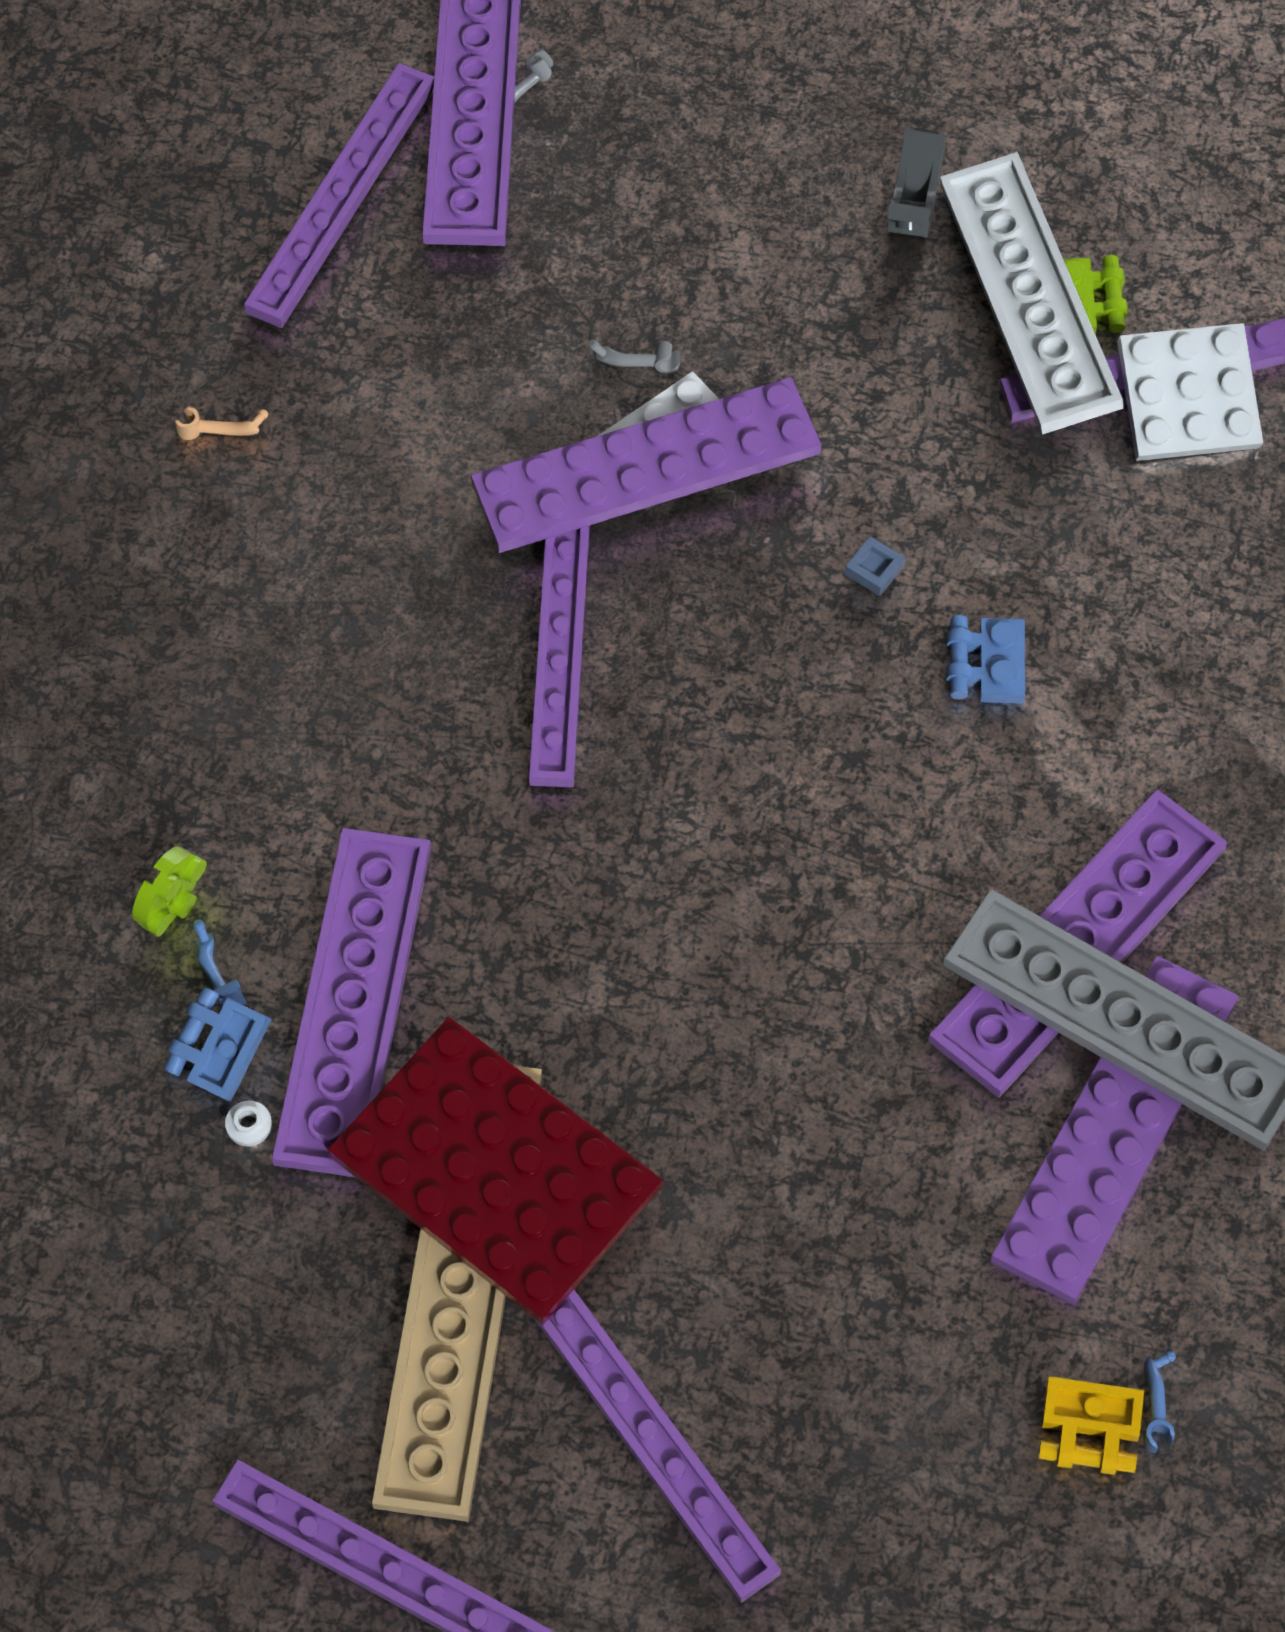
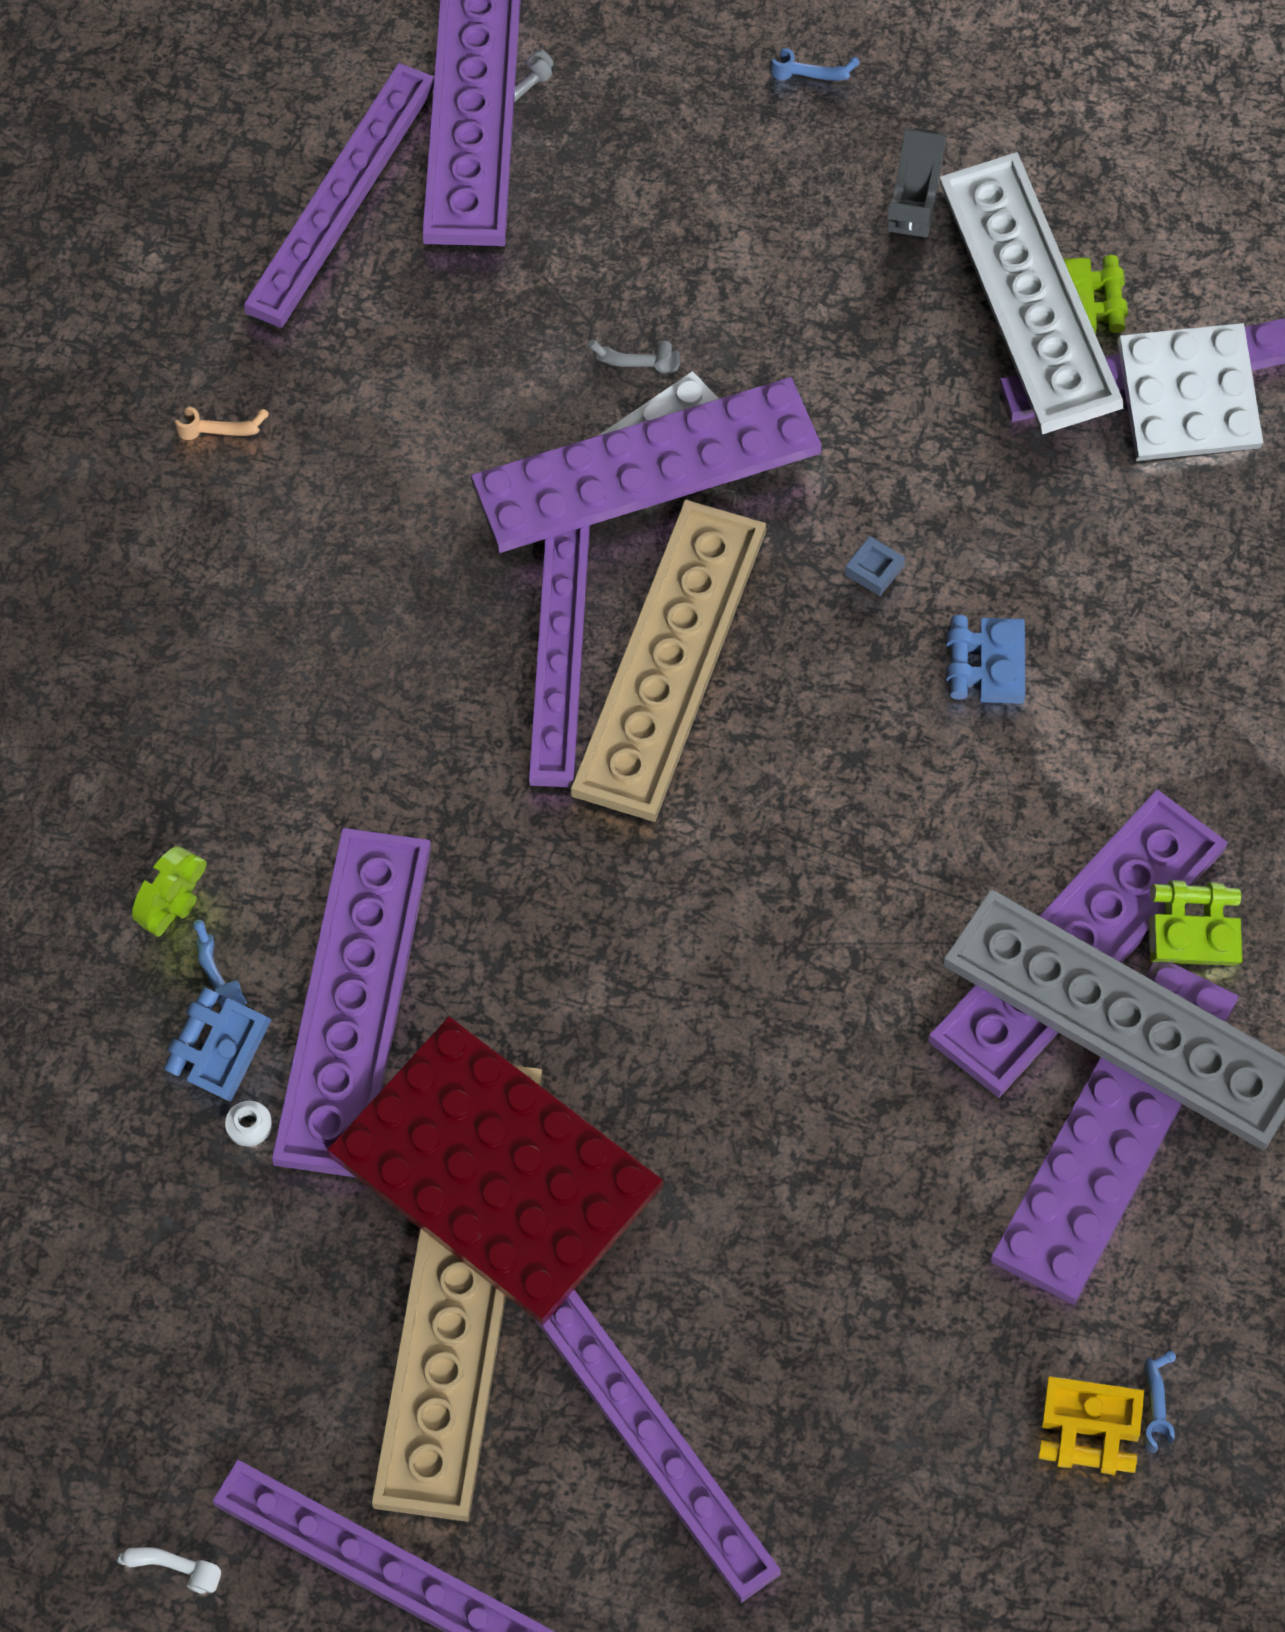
none -> white piece [117,1547,221,1594]
none -> tan plate [571,500,766,822]
none -> medium blue piece [770,48,860,81]
none -> lime plate [1149,880,1242,966]

